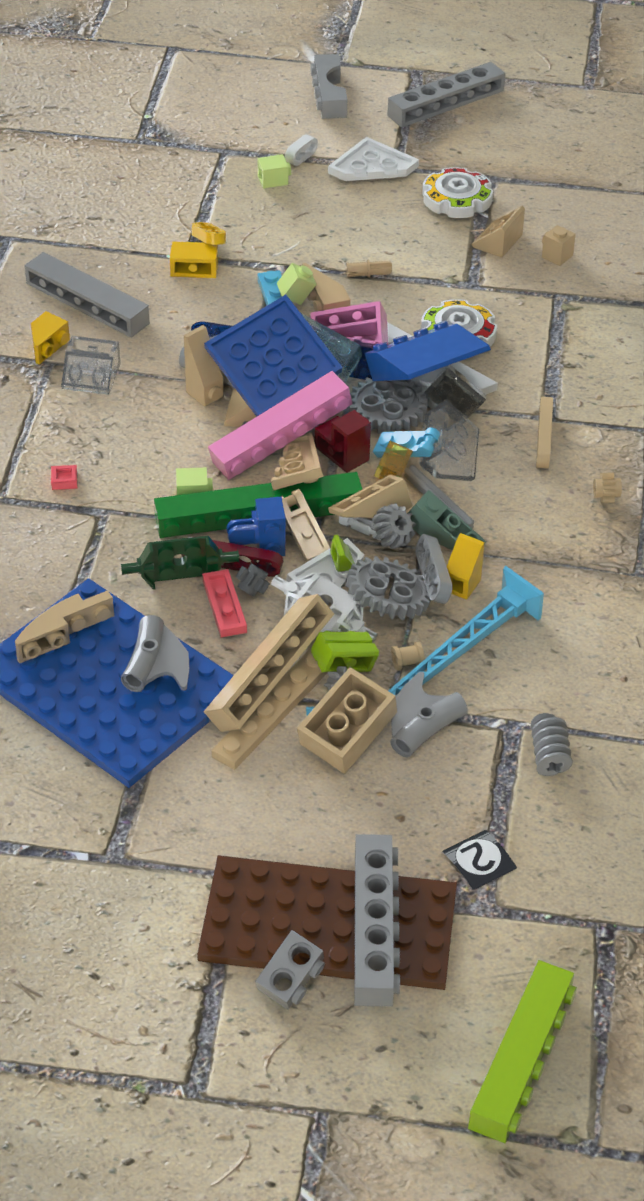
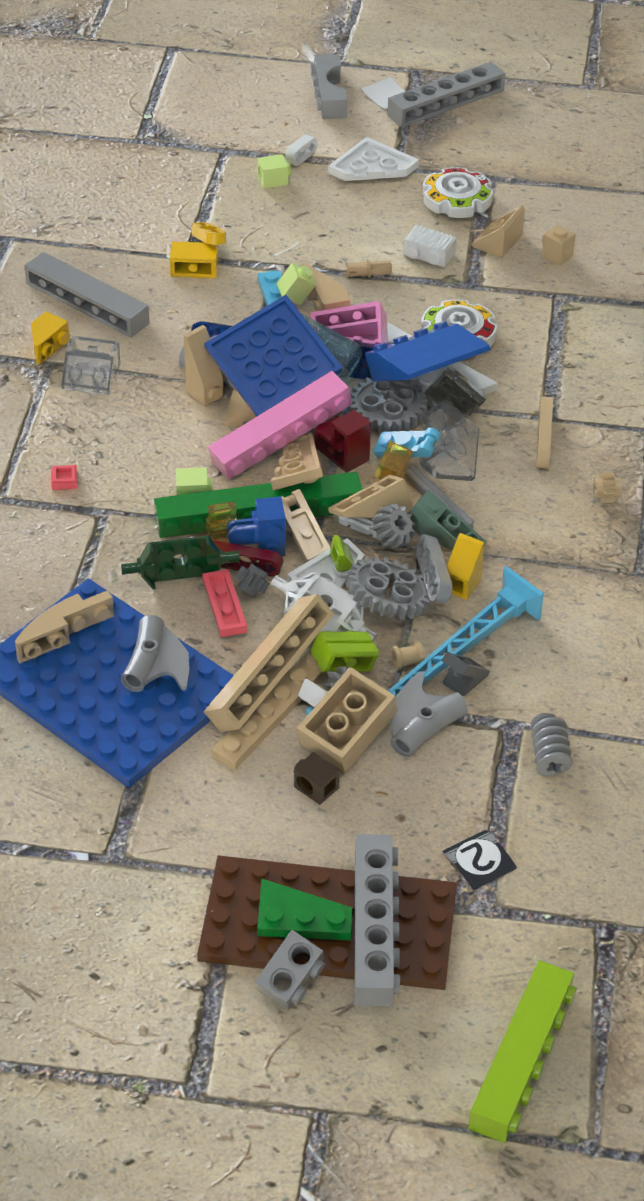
none -> clear yellow slope [206,501,236,540]
none -> green wing [257,879,352,940]
none -> dark brown brick [293,752,340,805]
none -> white slope [298,679,328,707]
none -> white sticker [362,77,406,109]
none -> white brick [403,224,457,268]
none -> dark grey slope [441,652,491,696]

